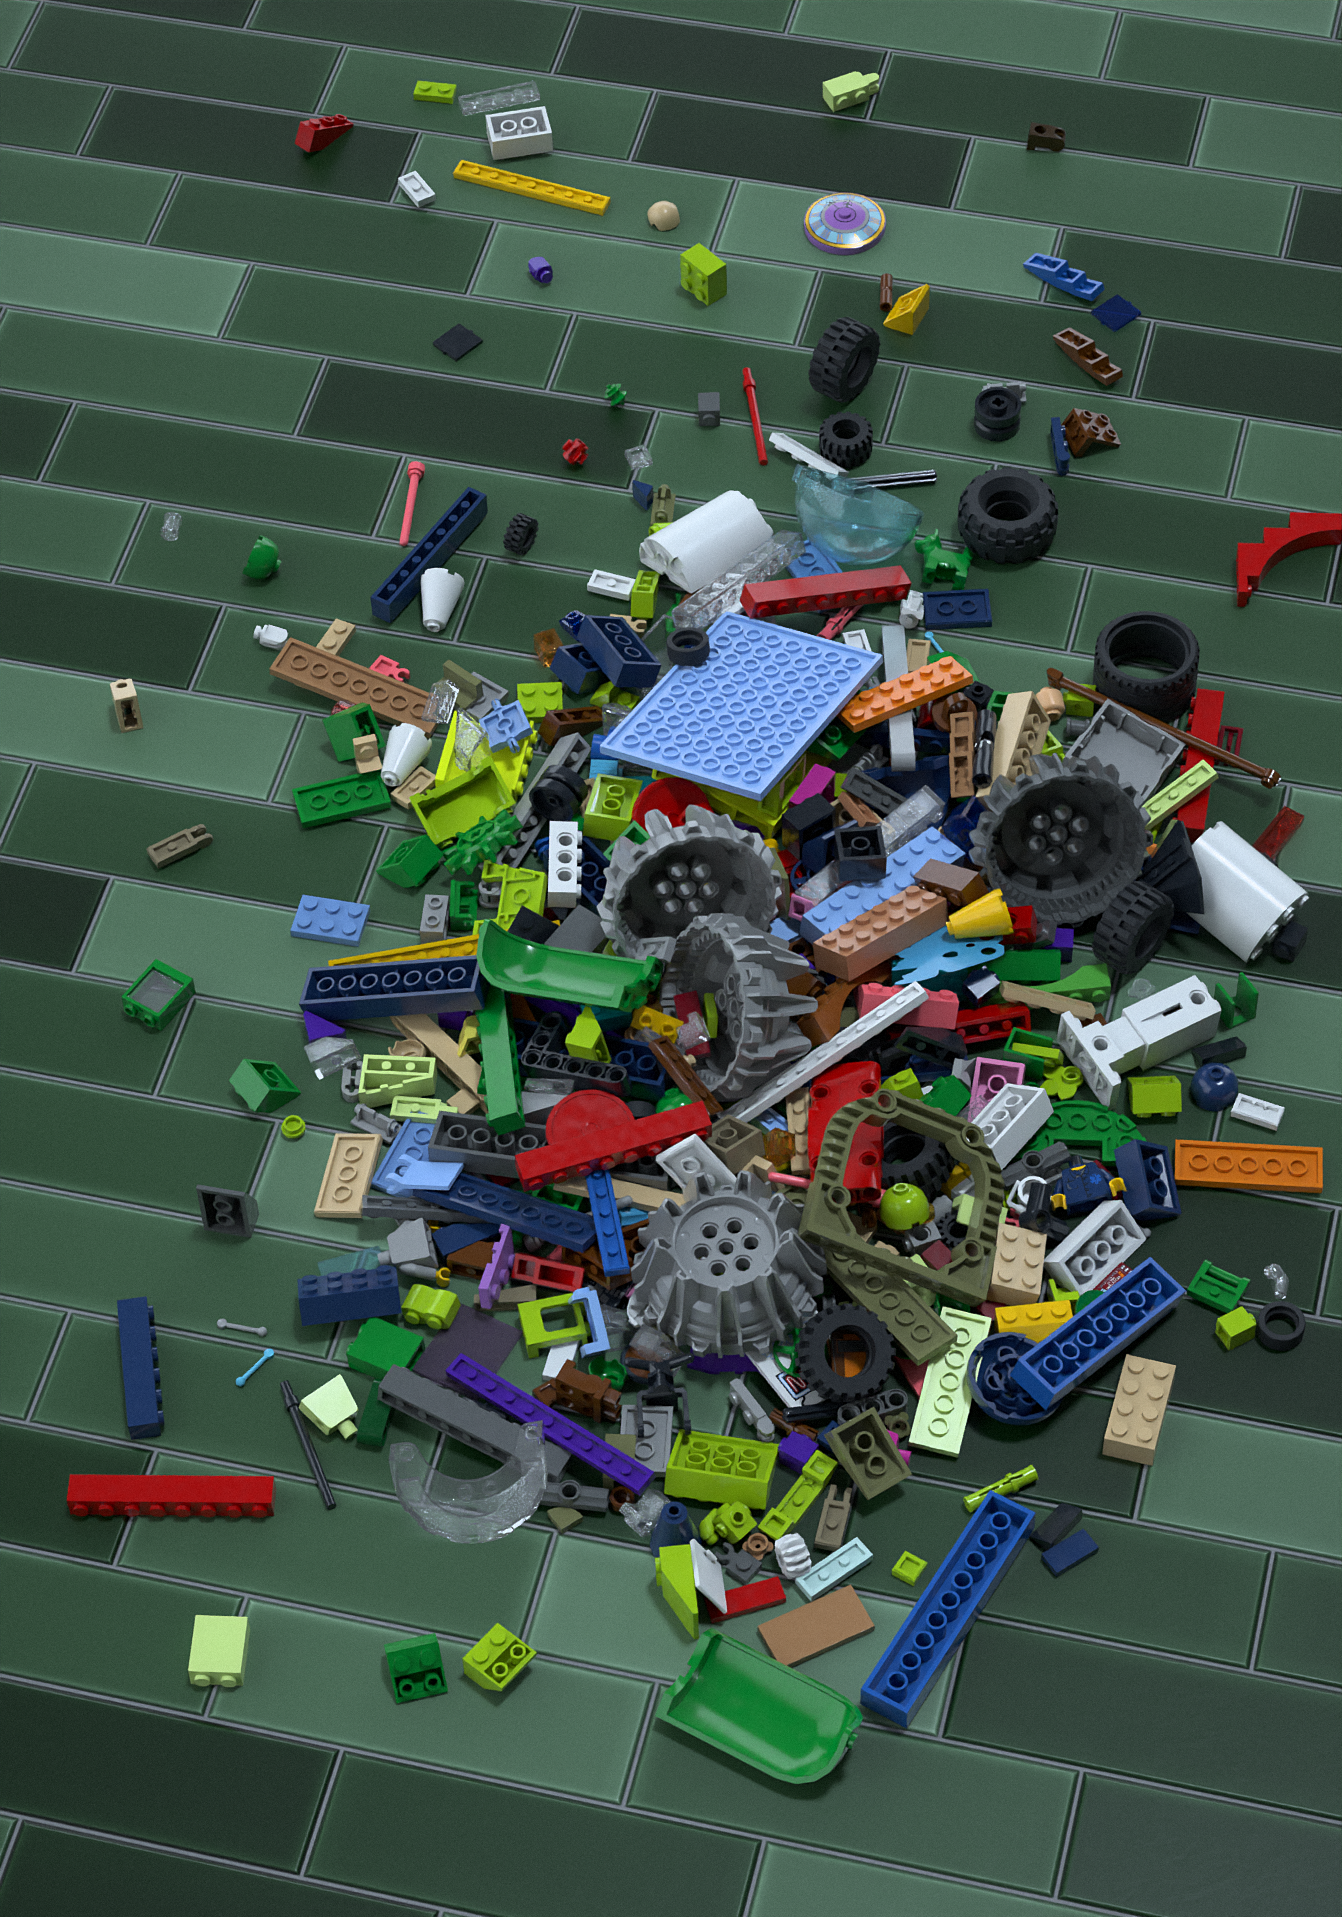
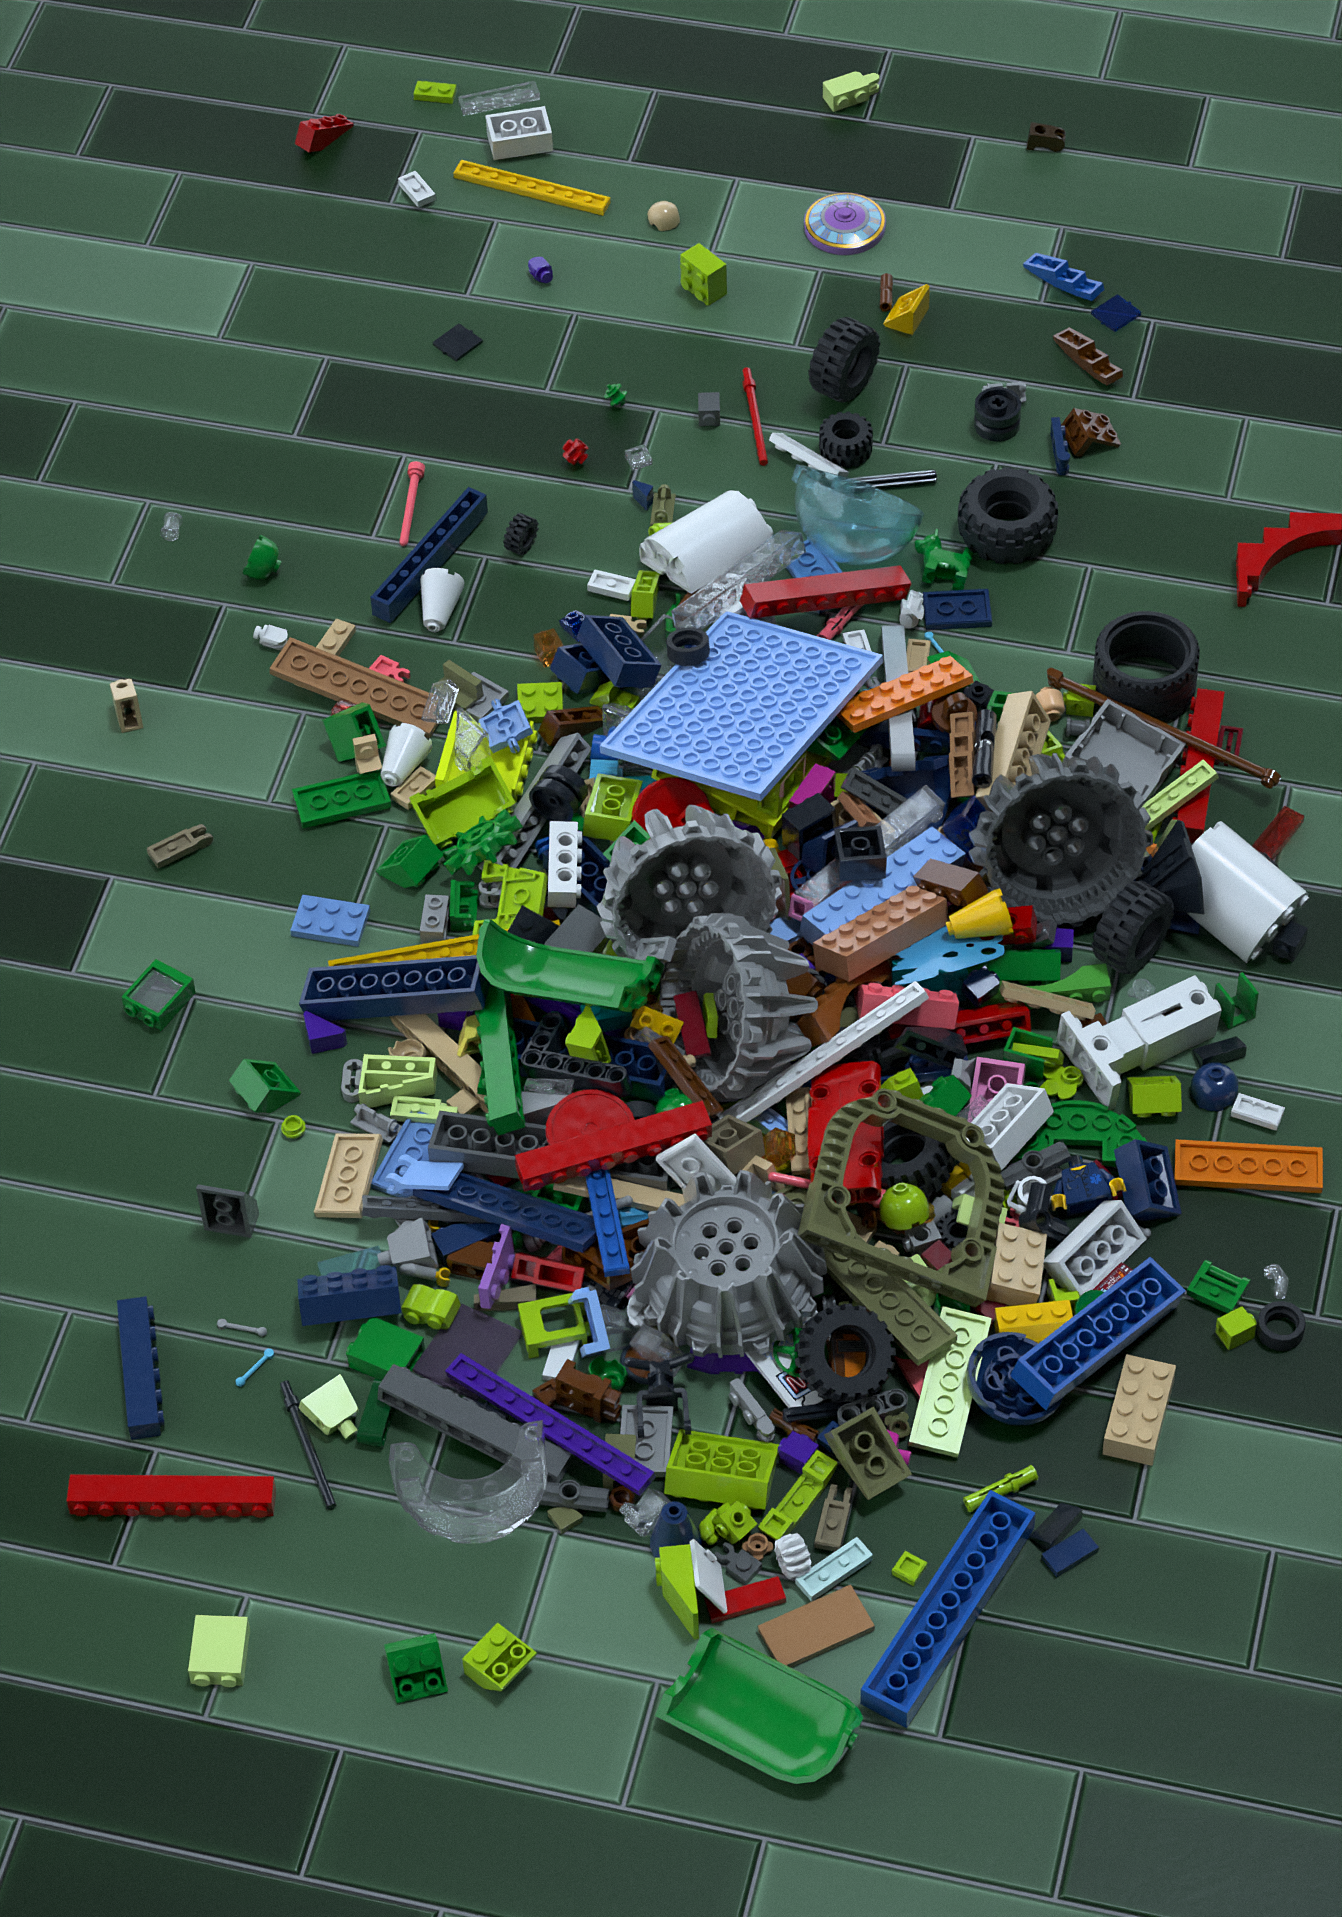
clear slope [304,1037,362,1079] -> none
clear panel [676,1011,710,1051] -> none

